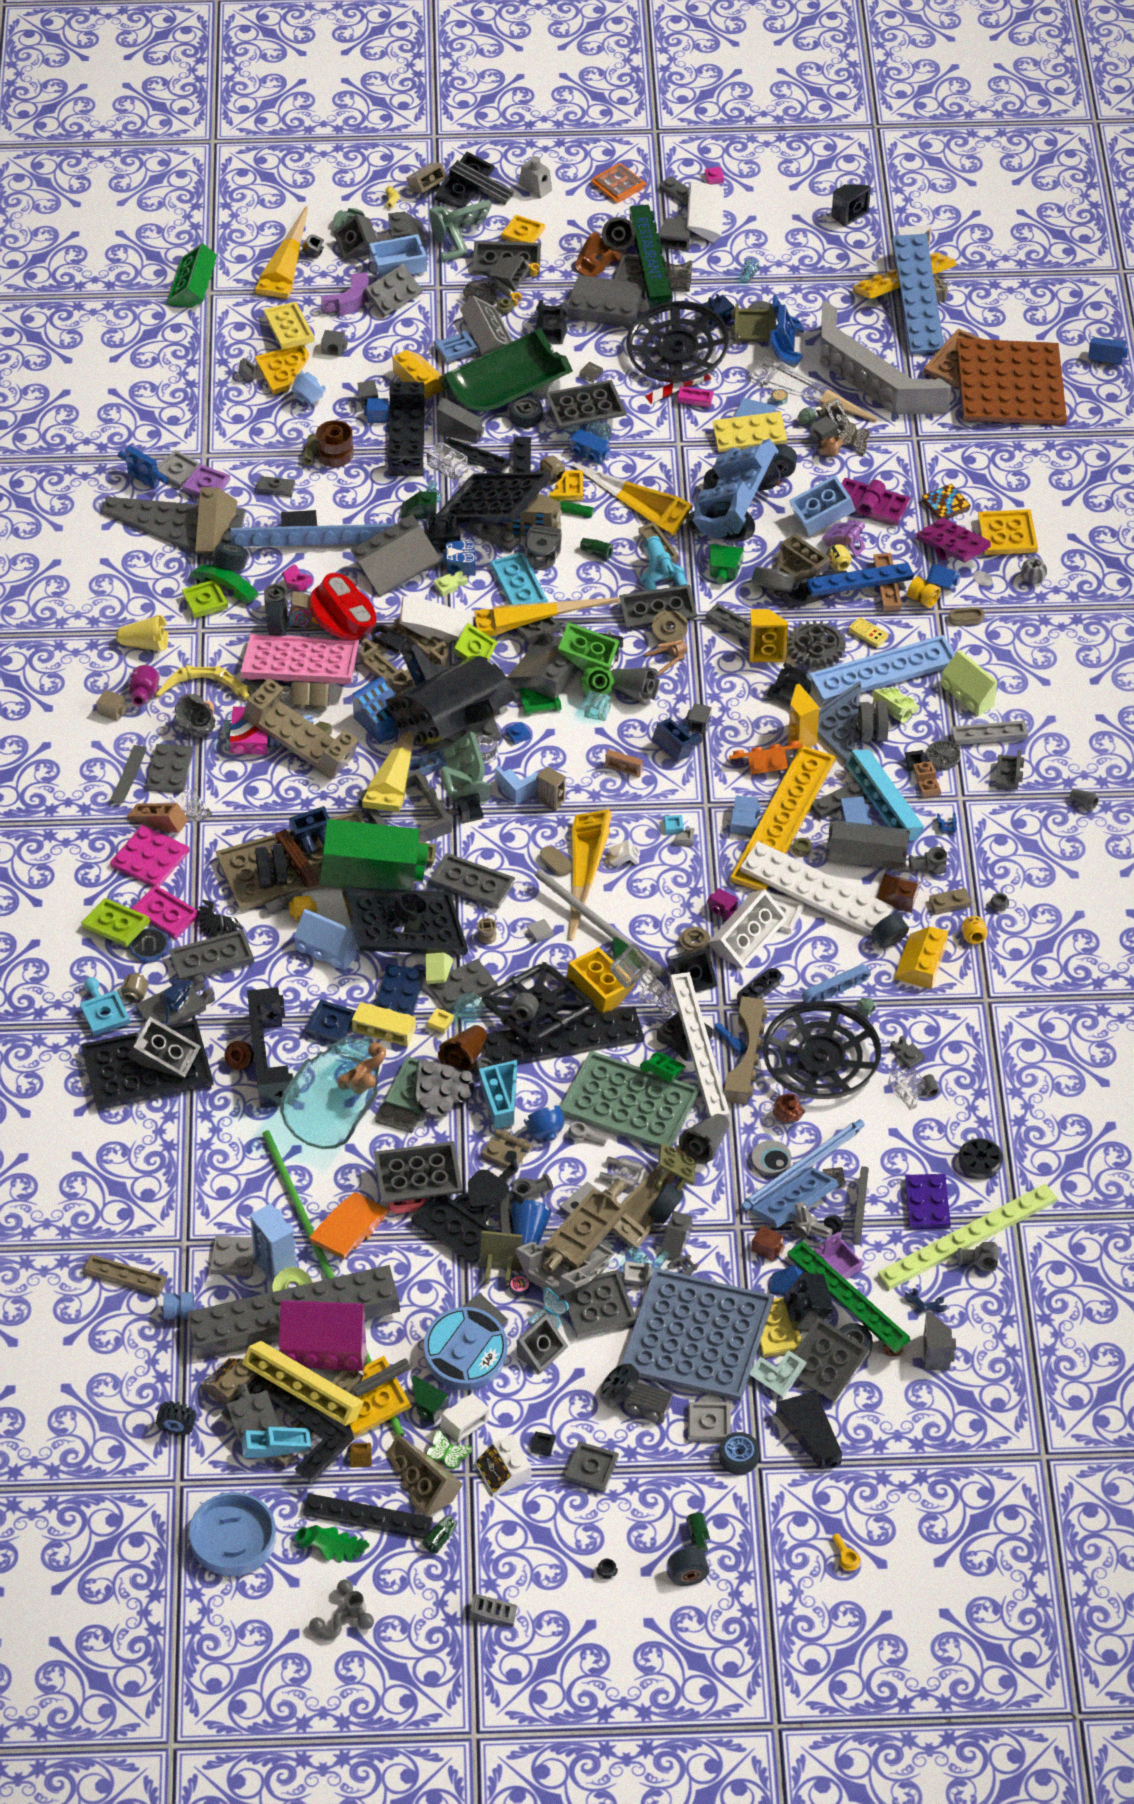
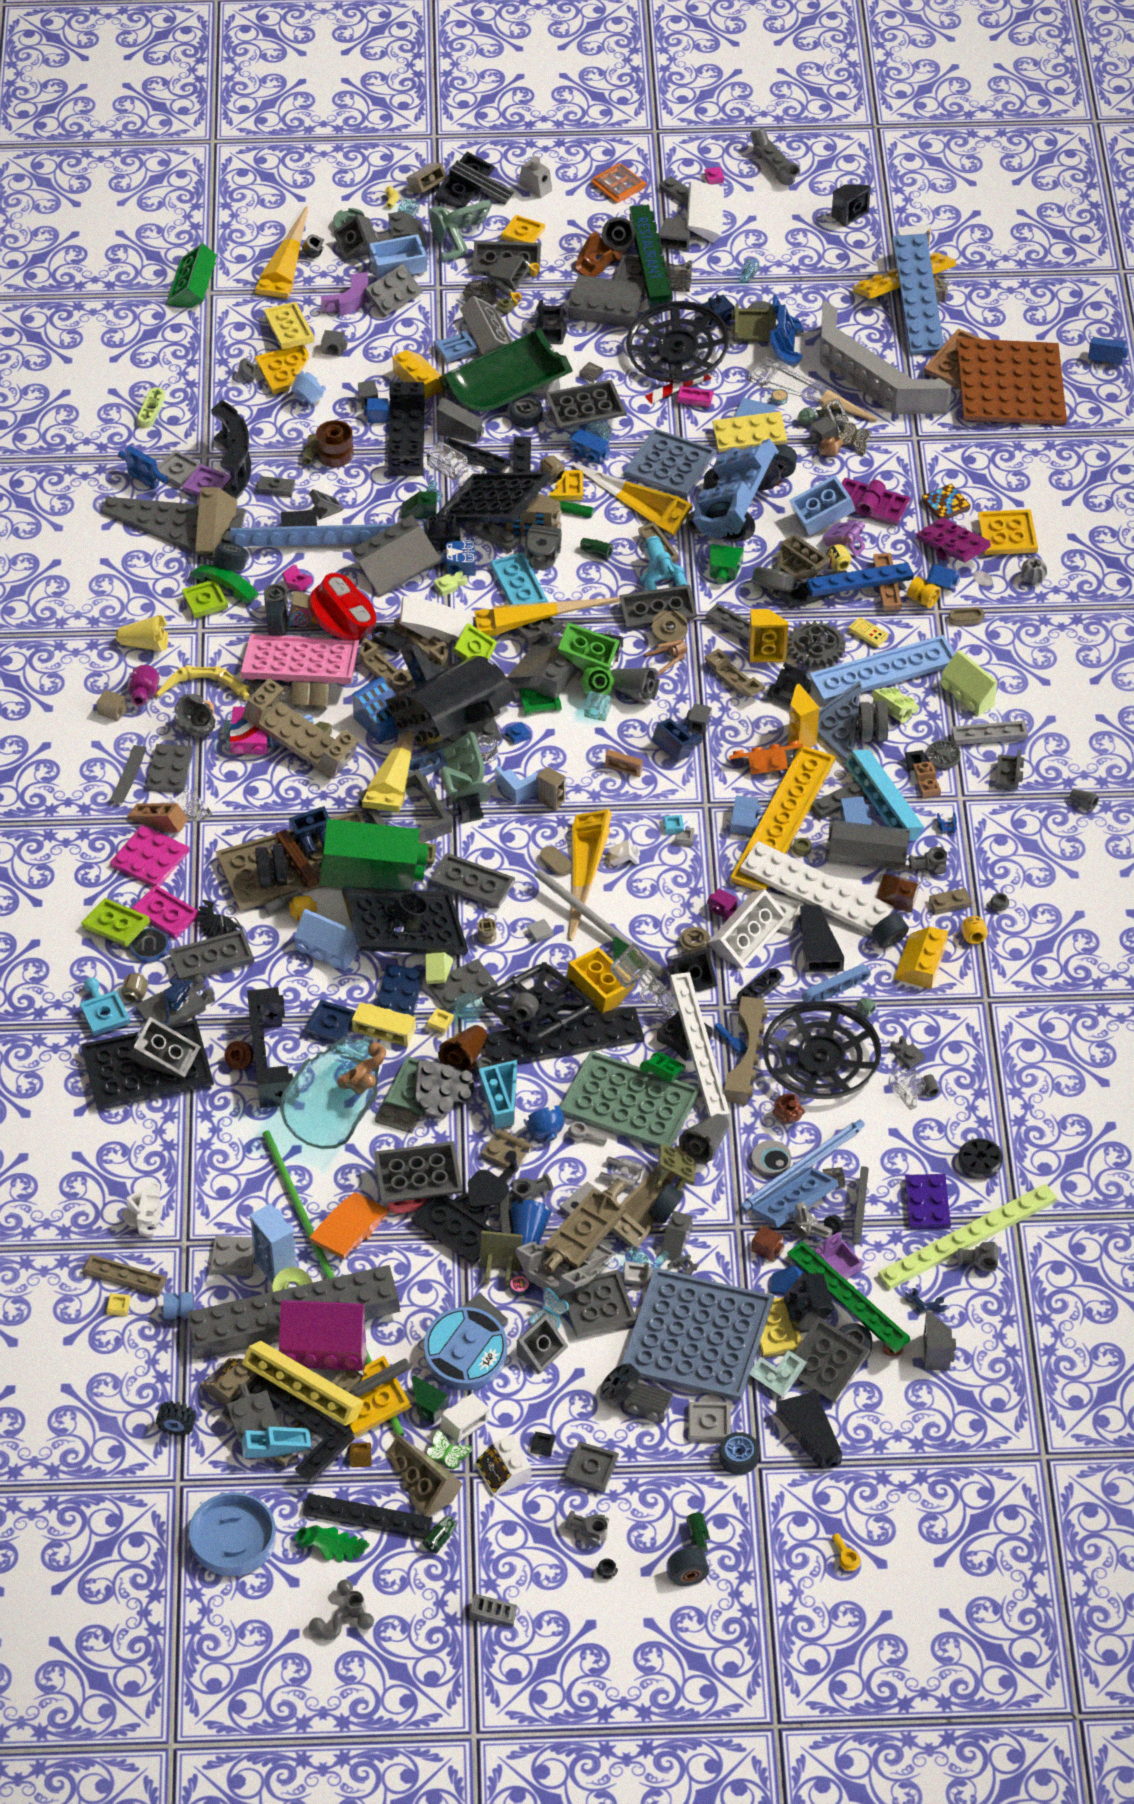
none -> light yellow tile [106,1293,131,1316]
none -> white piece [120,1181,163,1238]
none -> yellowish green beam [138,387,165,428]
none -> black fence [211,400,252,499]
none -> dark grey slope [309,489,344,519]
none -> clear light blue plate [398,198,420,217]
none -> dark grey connector [565,1510,610,1547]
none -> sand blue tile [623,428,717,499]
none -> dark tan slope [704,648,765,697]
none -> dark grey plate [750,128,800,185]
none -> black slope [799,905,844,972]

